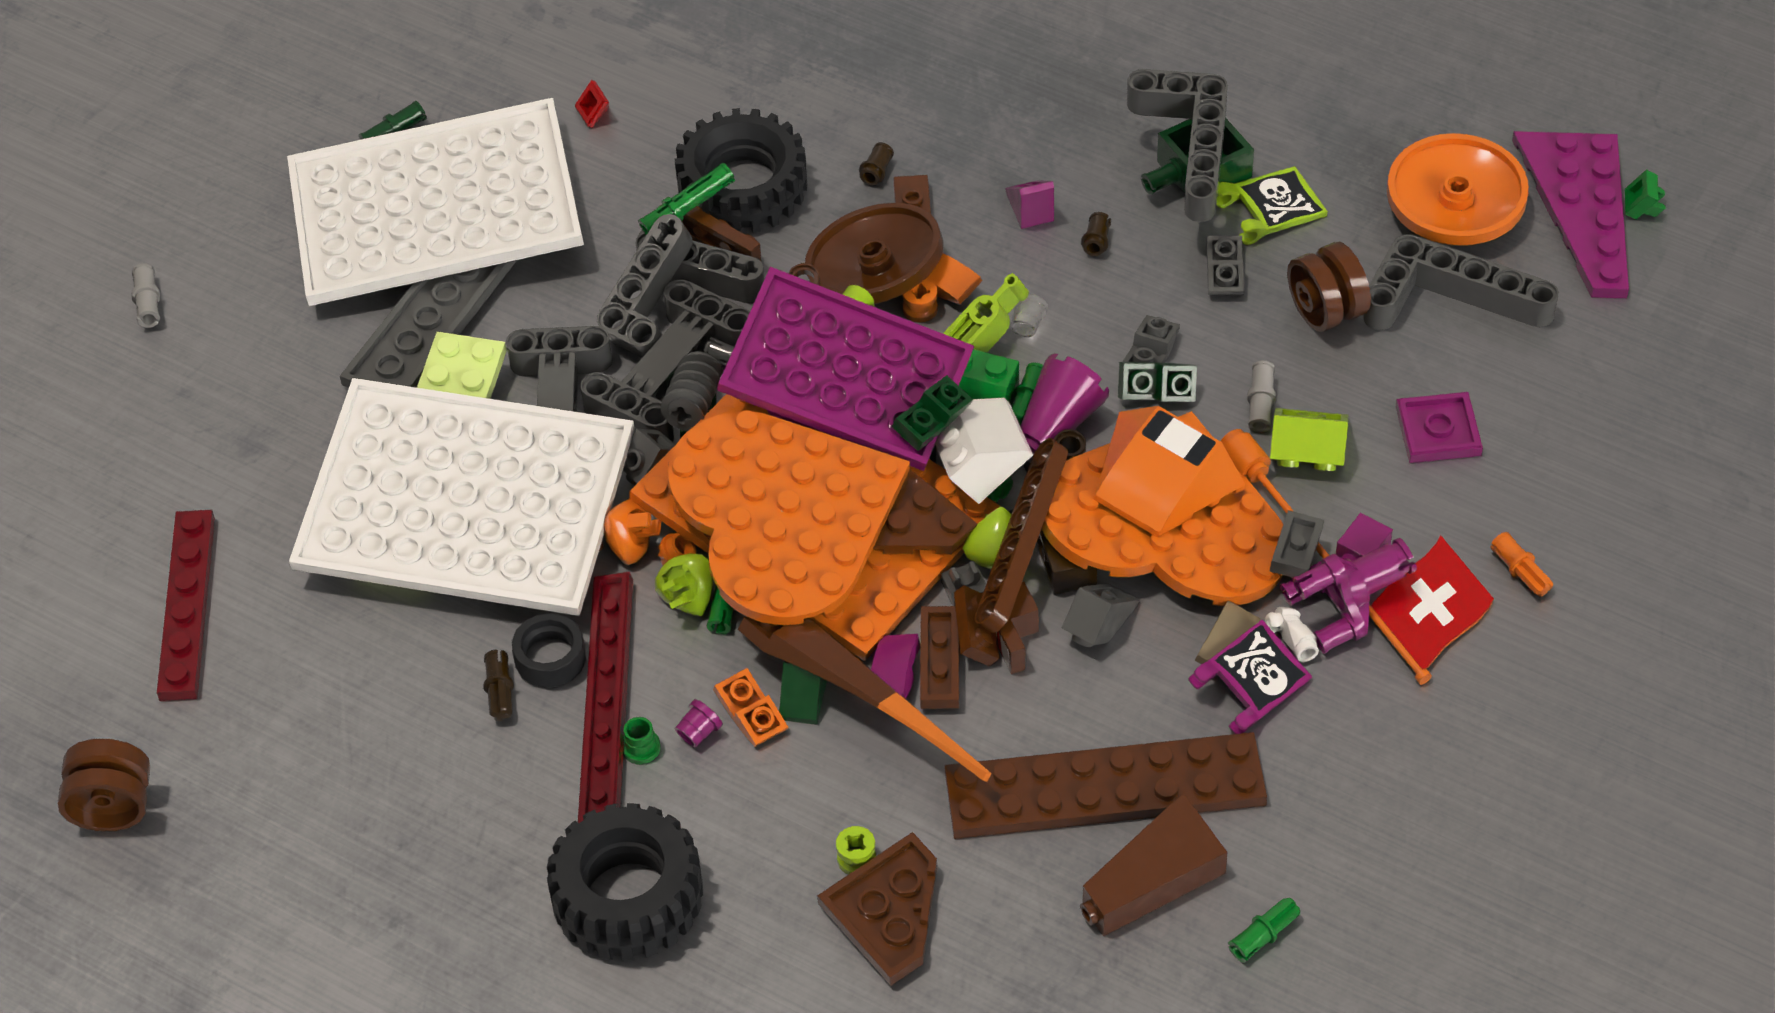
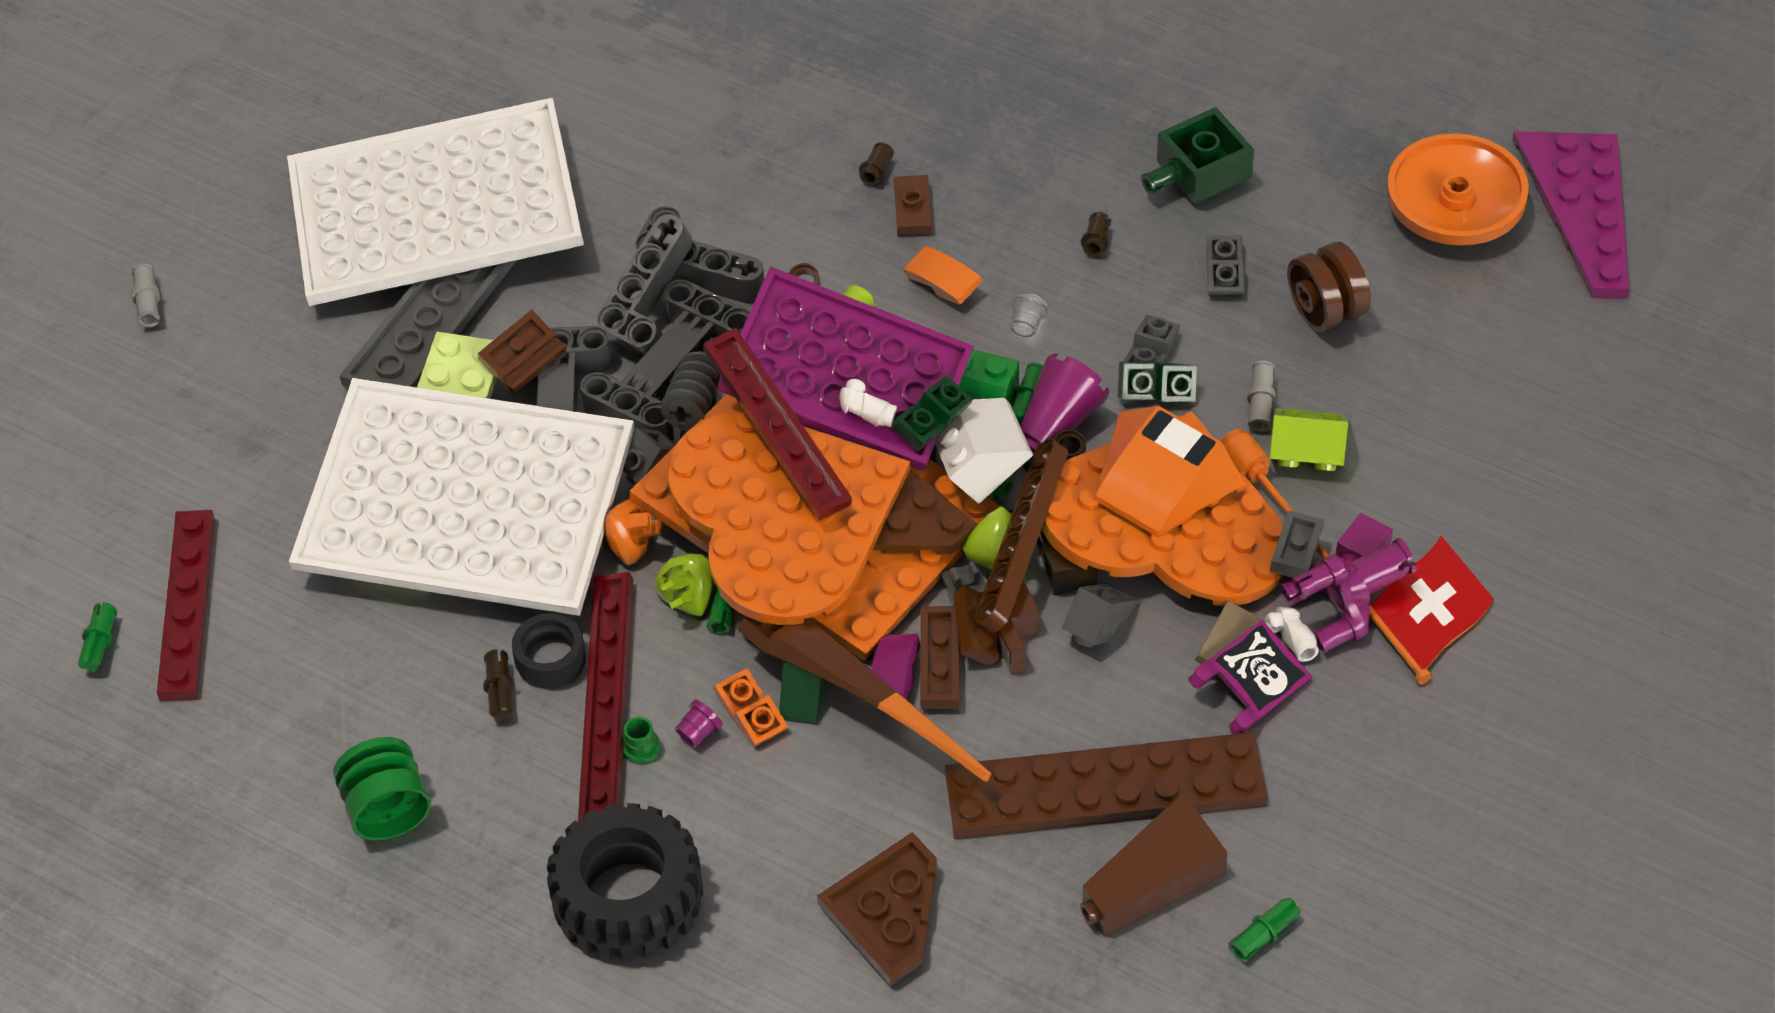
reddish brown wheel [58,739,150,831] -> none
dark green pin [359,100,427,140] -> none
red slope [575,80,609,128] -> none
green pin [638,163,735,235] -> none
orange plate [657,532,696,566] -> none
black tyre [674,108,808,233] -> none
reddish brown plate [682,206,762,262] -> none
reddish brown dish [805,203,944,304] -> none
lime wheel [836,826,876,875] -> none
orange wheel [902,279,938,323] -> none
lime piece [943,273,1029,353] -> none
magenta slope [1005,180,1054,229] -> none
dark grey beam [1127,69,1228,222] -> none
flag [1217,166,1328,245] -> none
dark grey beam [1363,234,1559,330] -> none
magenta tile [1396,392,1483,463] -> none
orange axle [1490,532,1553,597] -> none
green tile [1624,169,1666,220] -> none
none -> green axle [78,602,118,672]
none -> green wheel [333,737,431,841]
none -> reddish brown plate [478,310,567,395]
none -> dark red plate [704,328,852,521]
none -> white arm [839,379,897,427]

